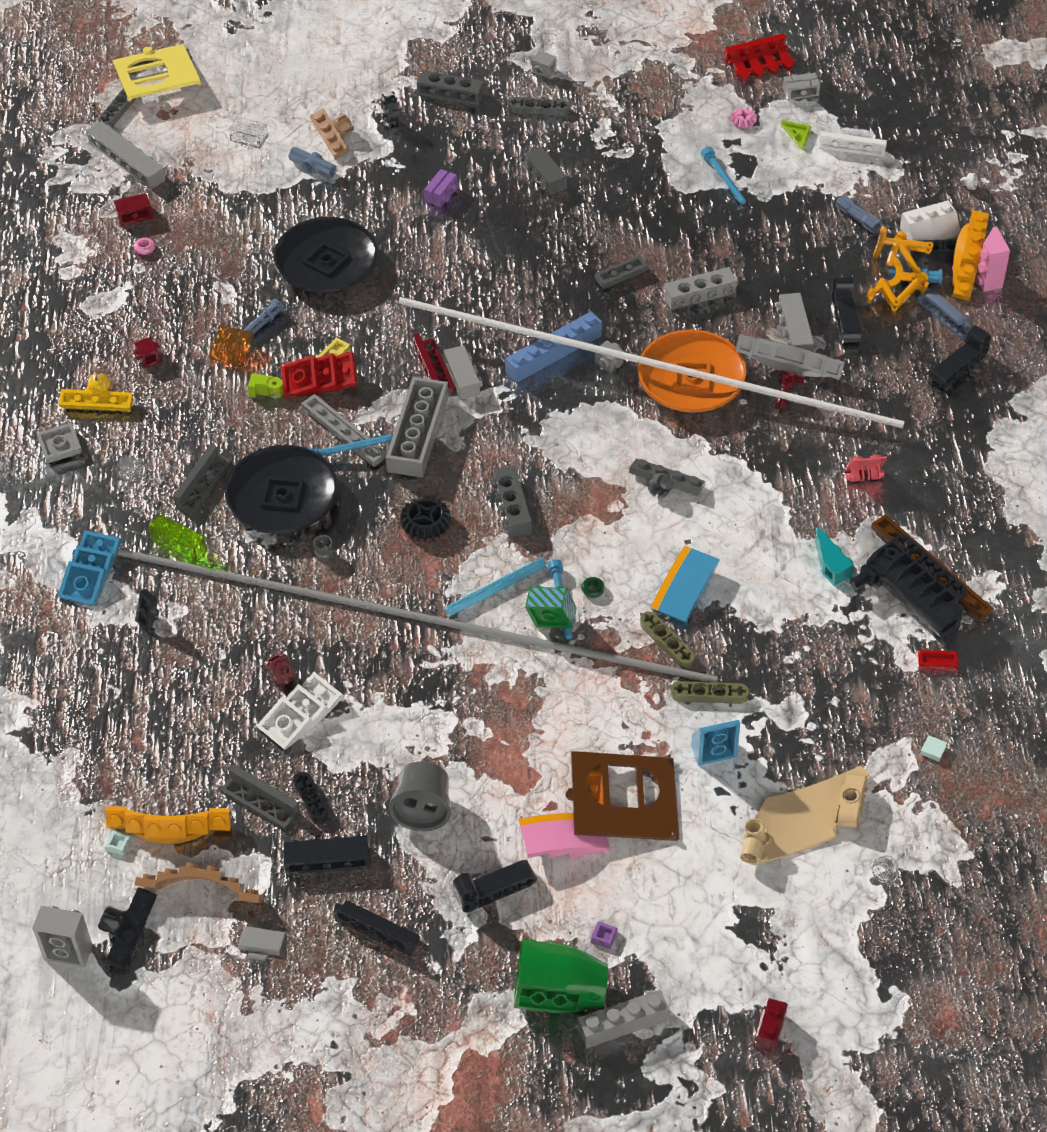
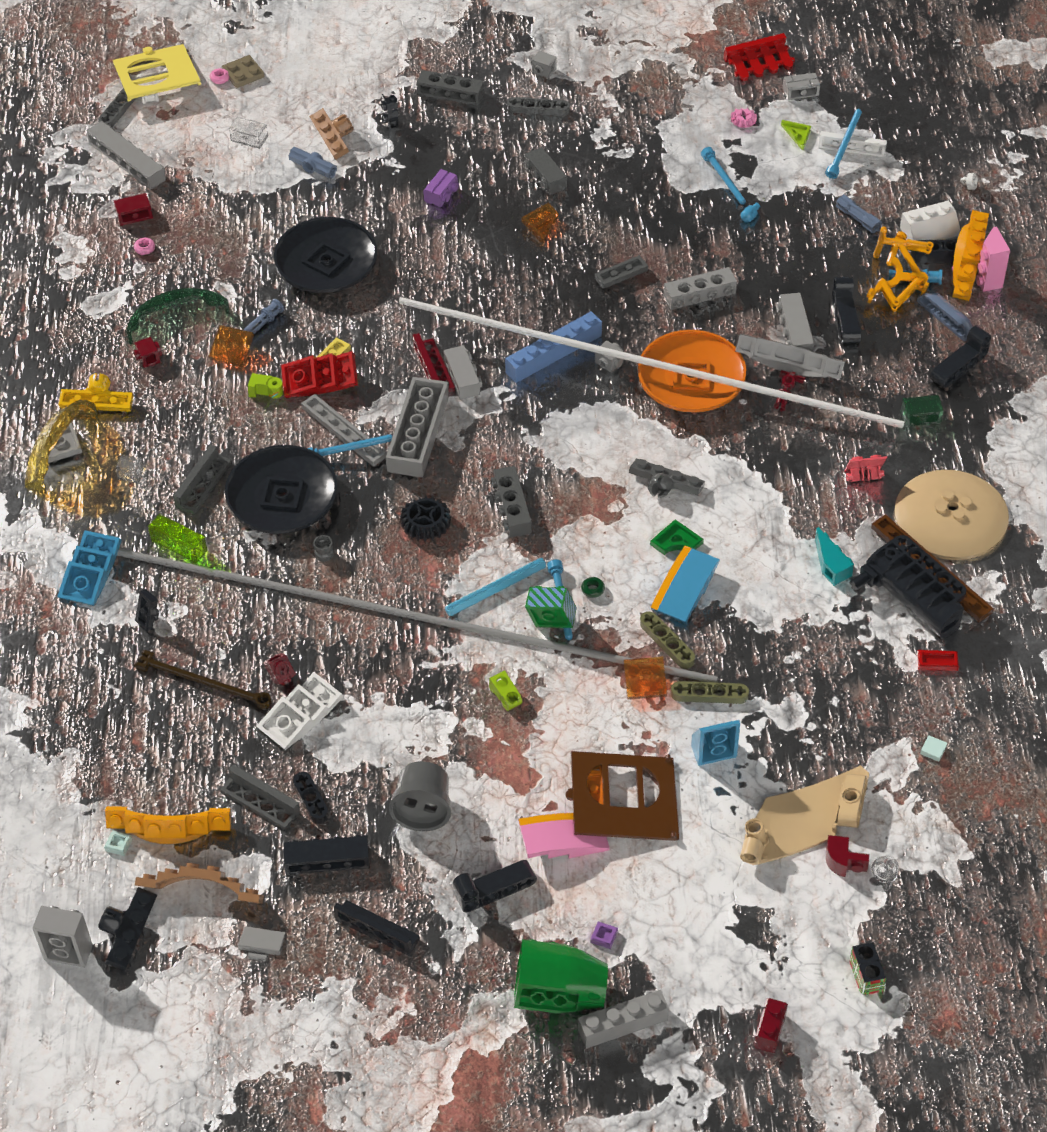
none -> clear yellow windscreen [25,400,98,493]
none -> clear green windscreen [124,288,230,345]
none -> dark brown hinge [133,650,272,710]
none -> bright pink piece [210,68,229,84]
none -> dark tan plate [221,55,265,88]
none -> lime leg [489,670,522,711]
none -> clear orange wing [521,202,559,243]
none -> clear orange plate [623,657,667,700]
none -> green tile [650,519,704,555]
none -> dark azure cylinder [741,203,760,223]
none -> dark azure piece [825,109,862,179]
none -> dark red brick [826,835,870,877]
none -> piece [849,942,886,995]
none -> tan dish [894,470,1009,560]
none -> clear green brick [901,395,943,427]

